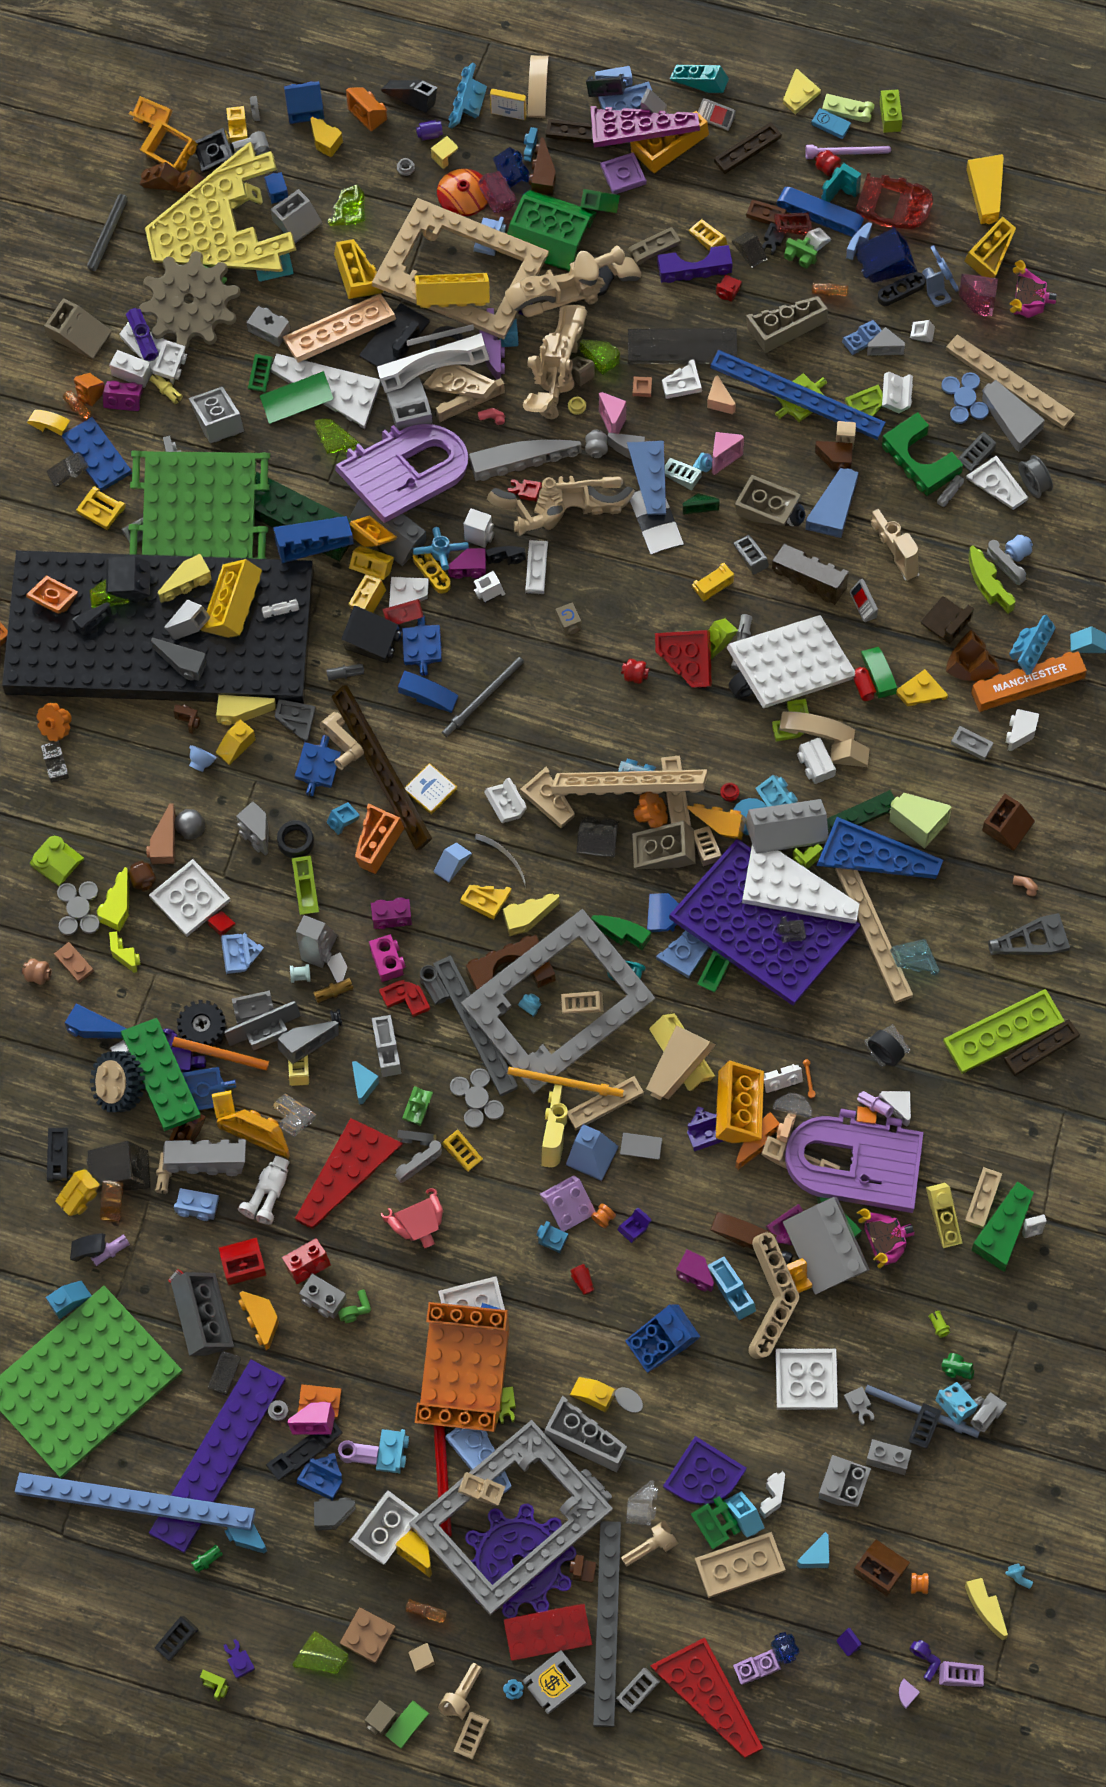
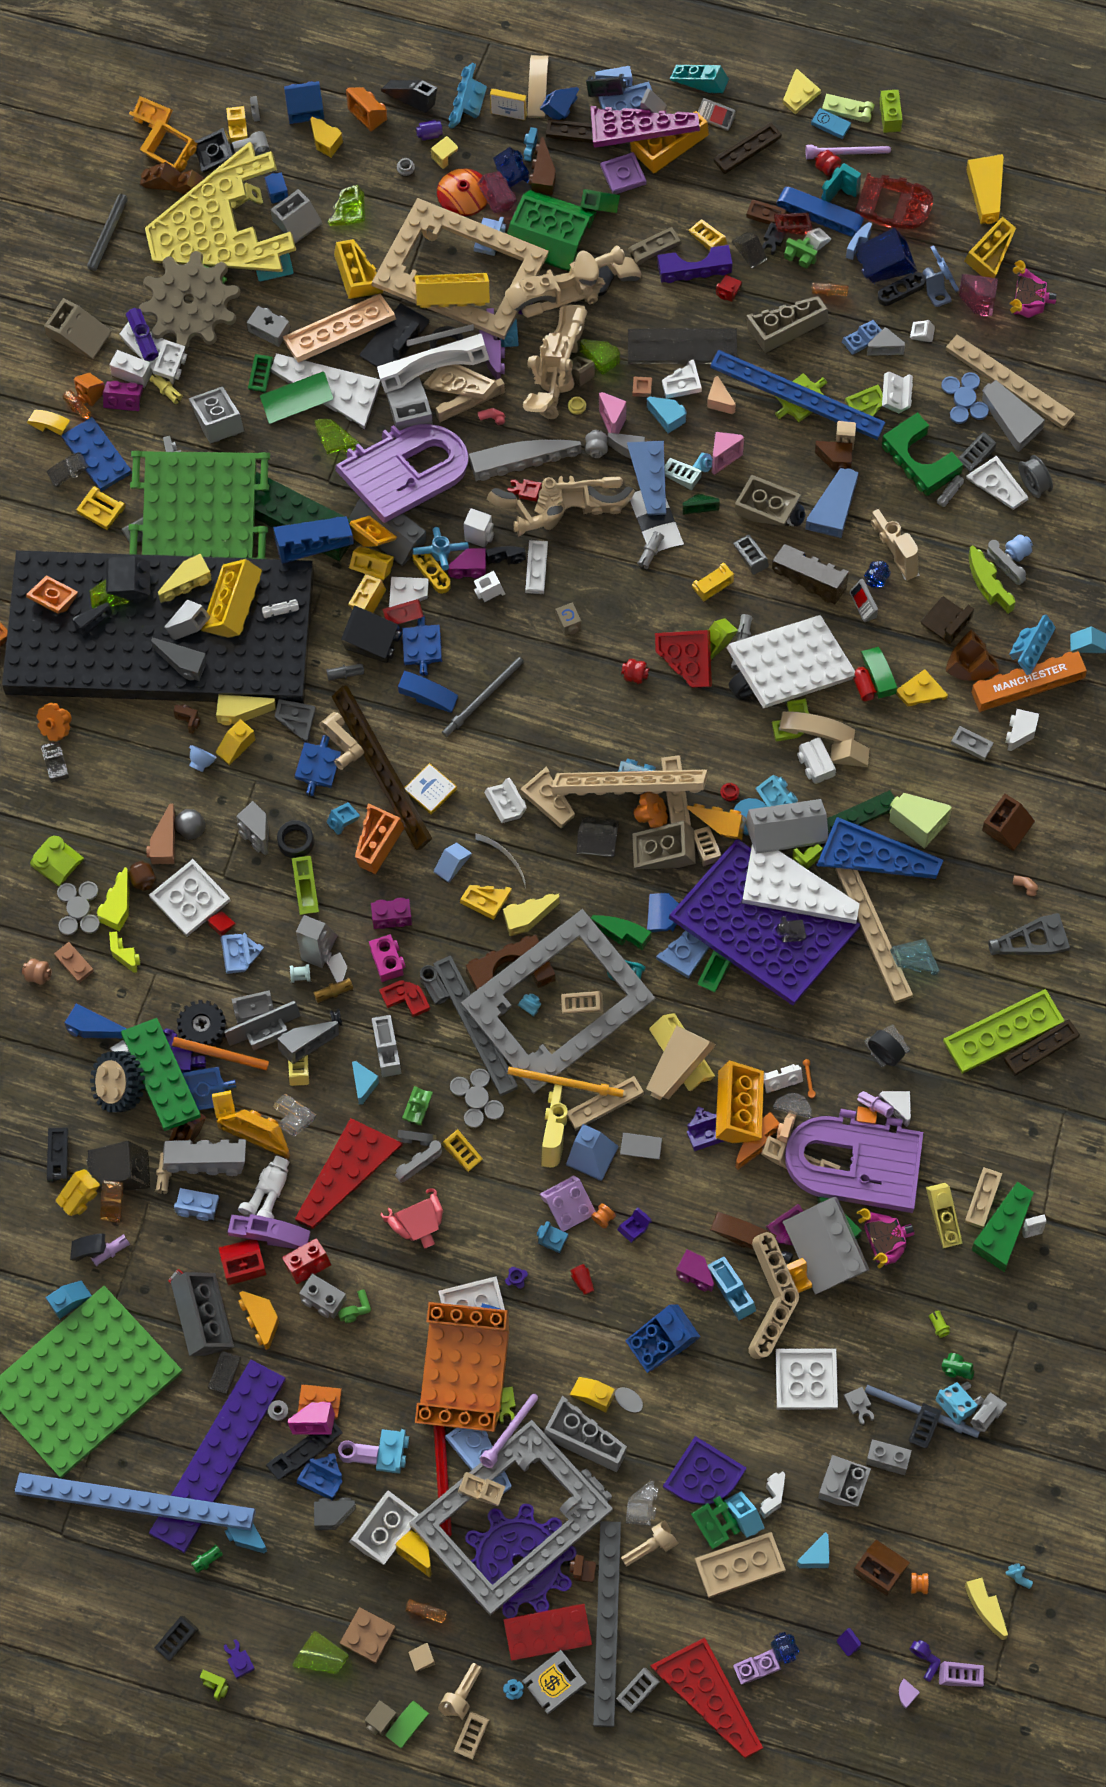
none -> medium lavender slope [227,1214,310,1249]
none -> lavender piece [479,1394,538,1468]
none -> dark purple plate [505,1267,528,1289]
none -> blue slope [540,87,579,120]
none -> light grey pin [637,531,664,569]
none -> medium azure slope [647,397,687,433]
none -> clear blue piece [864,560,891,588]

